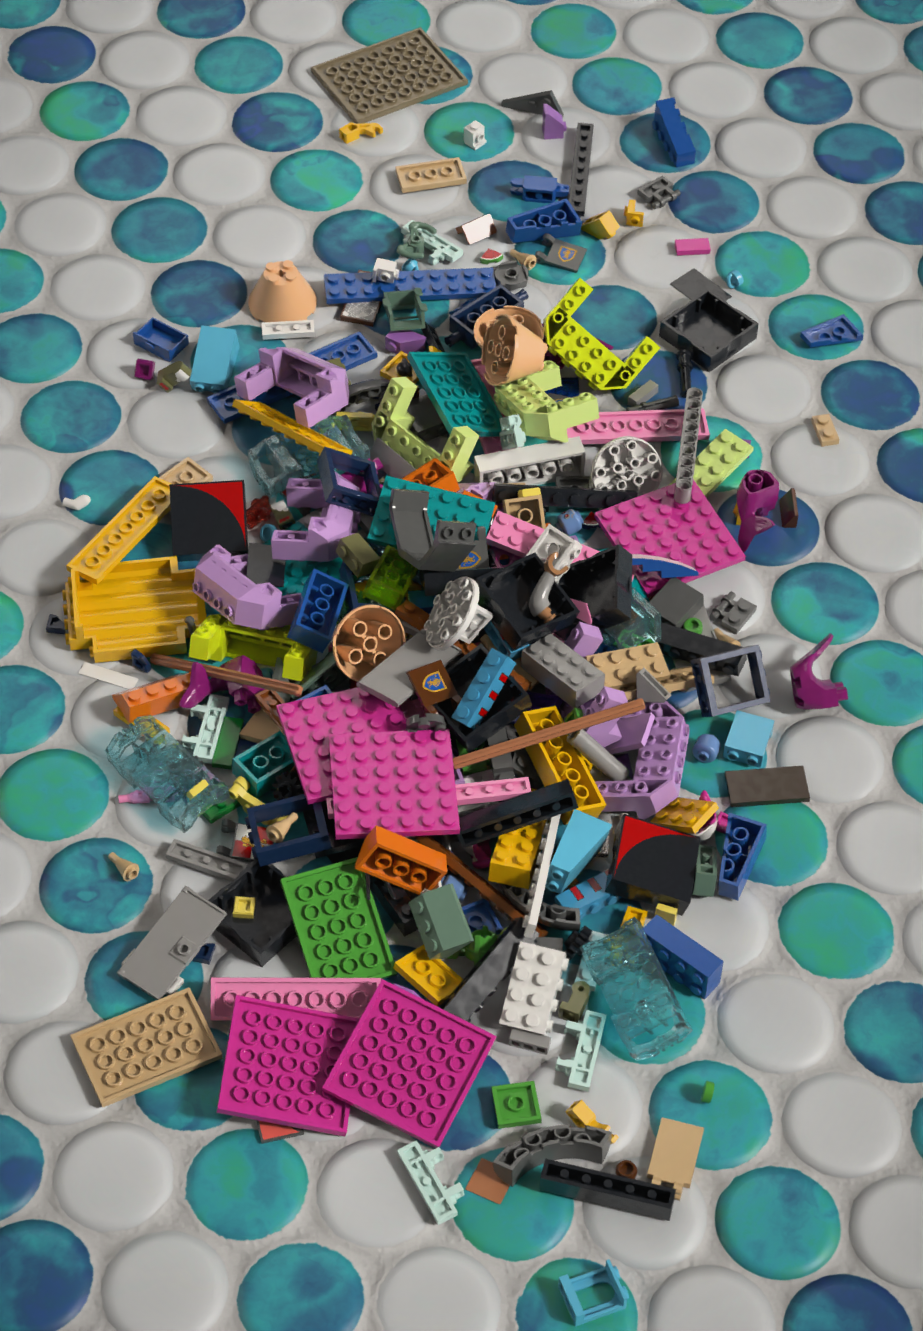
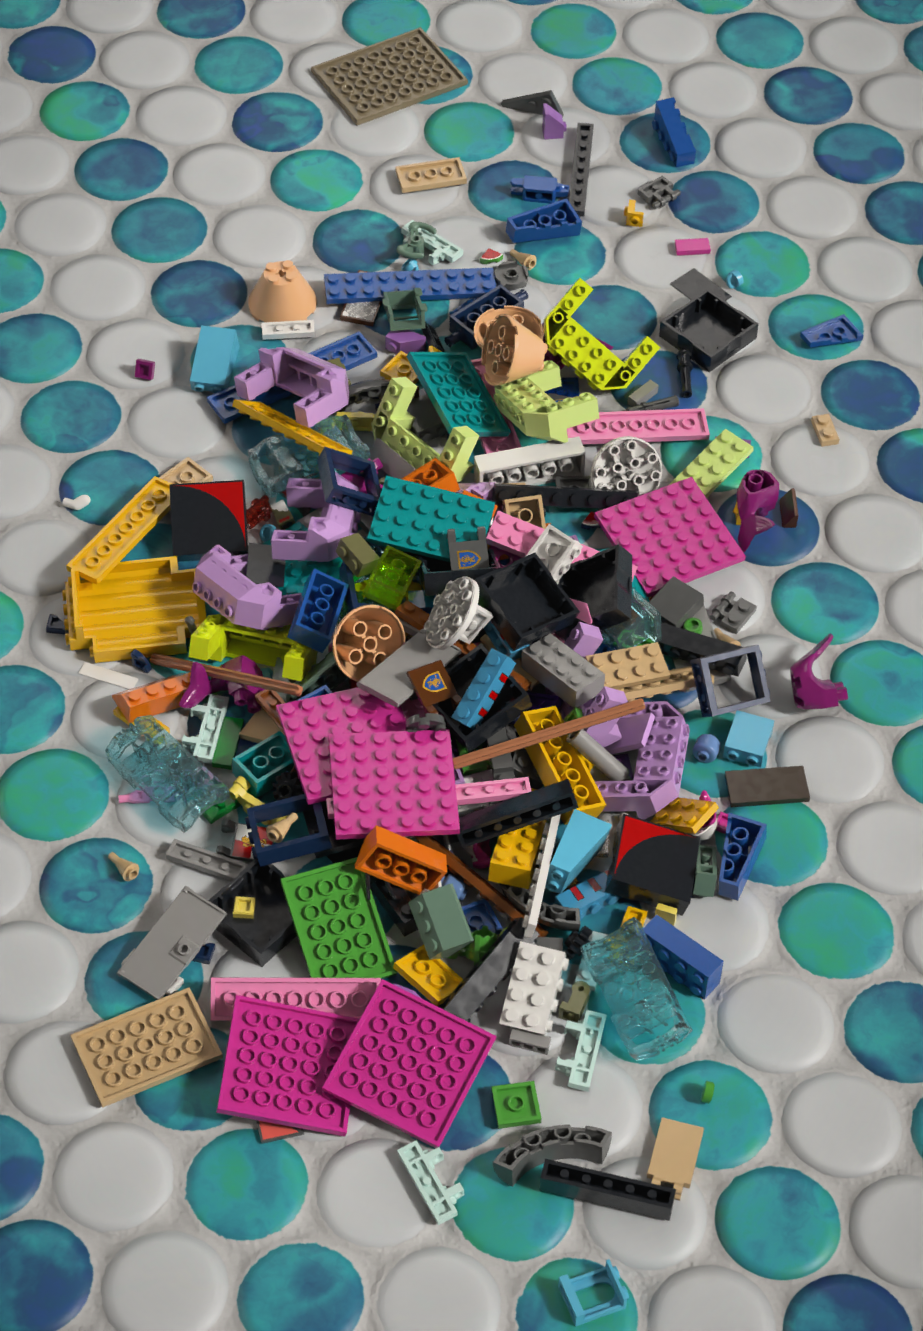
blue container [133,317,189,362] -> none
olive leg [157,361,192,393] -> none
light yellow tile [186,779,209,801] -> none
yellow piece [339,122,383,144] -> none
white brick [372,258,399,283] -> none
dark grey panel [389,488,476,572] -> none
black piece [396,358,413,377] -> none
panel [456,214,497,245] -> none
white brick [464,120,487,150] -> none
nougat sticker [465,1158,510,1204] -> none
light aqua hinge [499,414,526,450] -> none
light yellow tile [518,487,541,498] -> none
light grey piece [529,552,569,624] -> none
dark grey flag [535,233,587,273] -> none
medium blue head [555,509,584,536] -> none
yellow piece [565,1100,619,1144] -> none
yellow slope [581,210,620,239] -> none
reddish brown plate [615,1160,637,1179] -> none
blue slope [632,554,699,578] -> none
light grey slope [636,668,672,703] -> none
light grey beam [674,388,703,504] -> none

